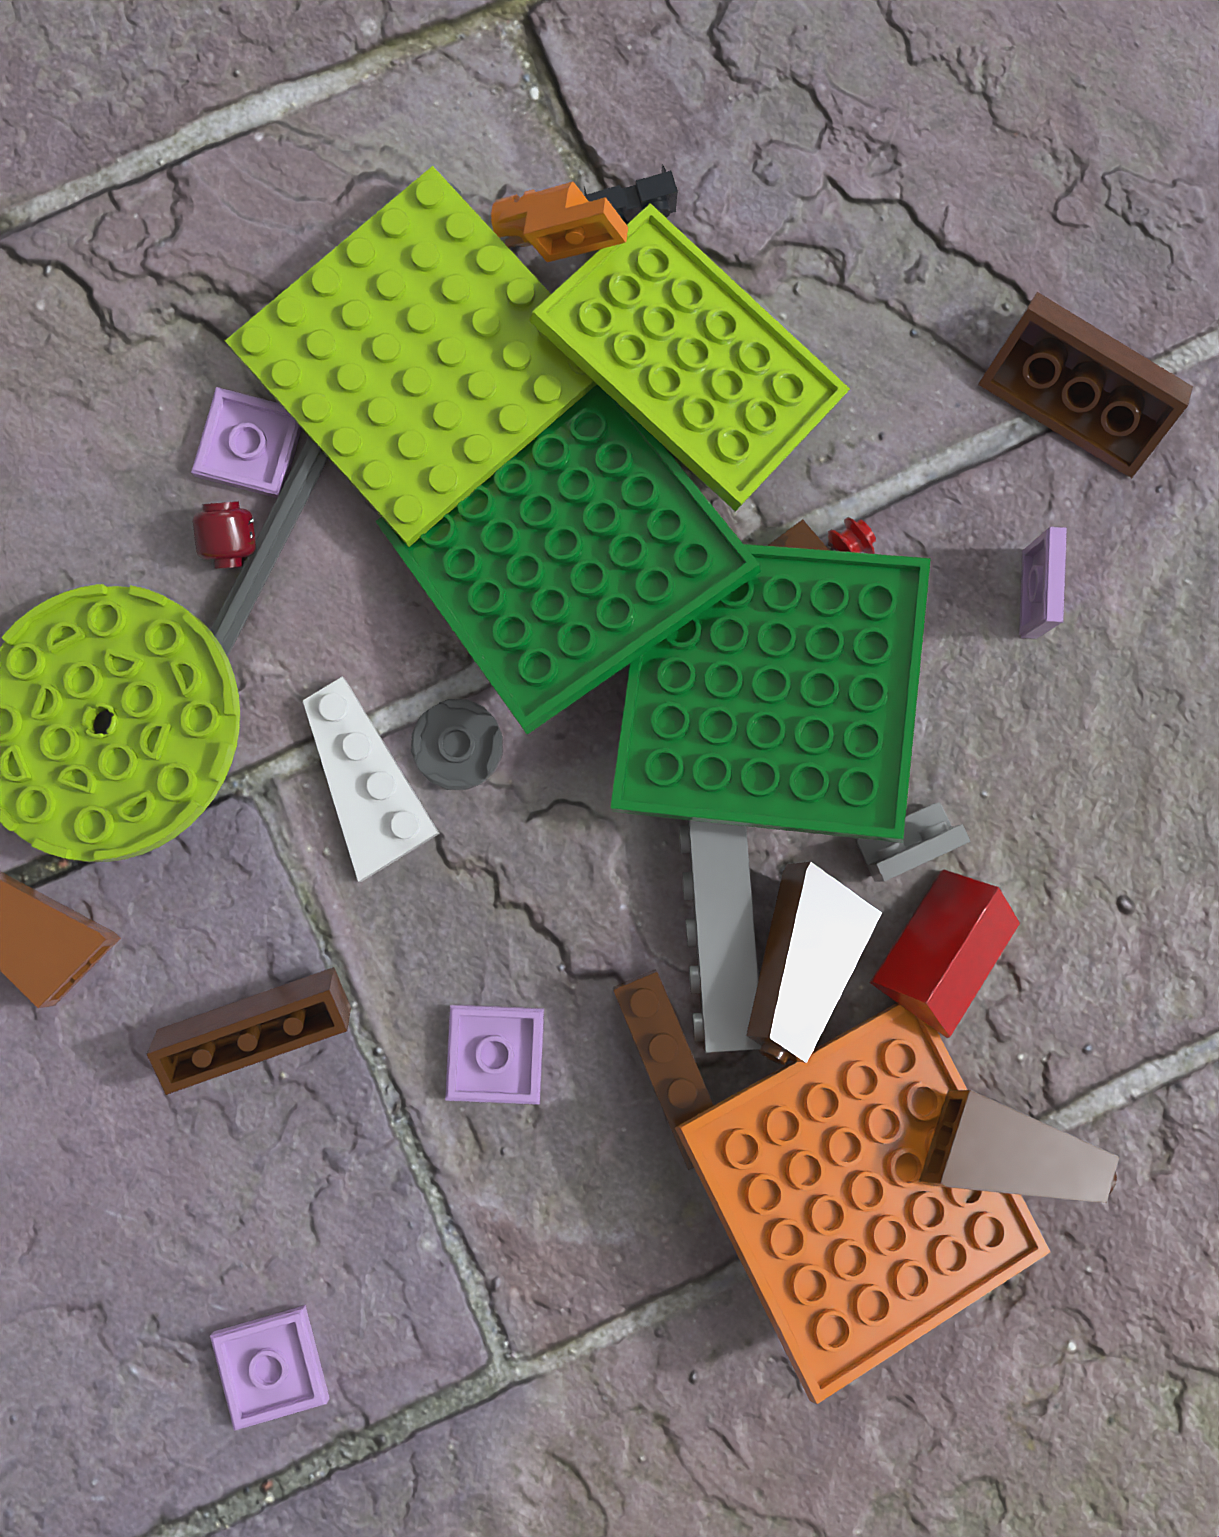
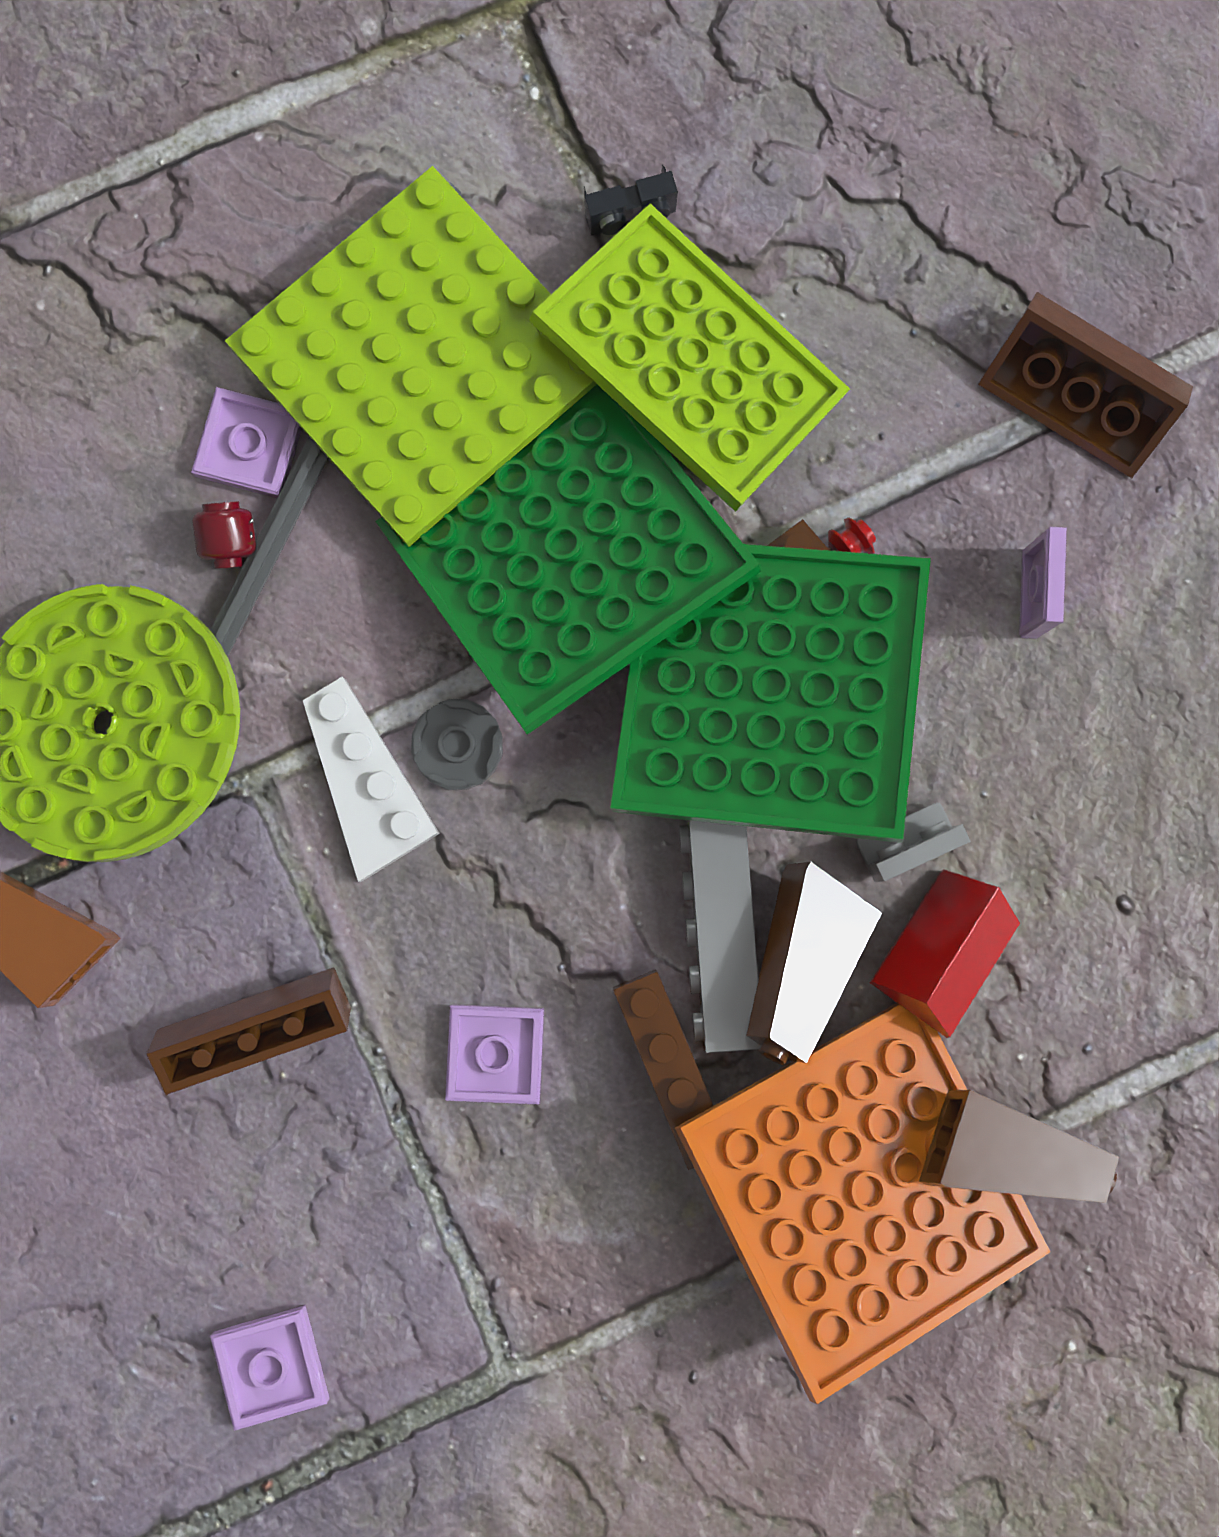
orange plate [491,182,628,263] -> none

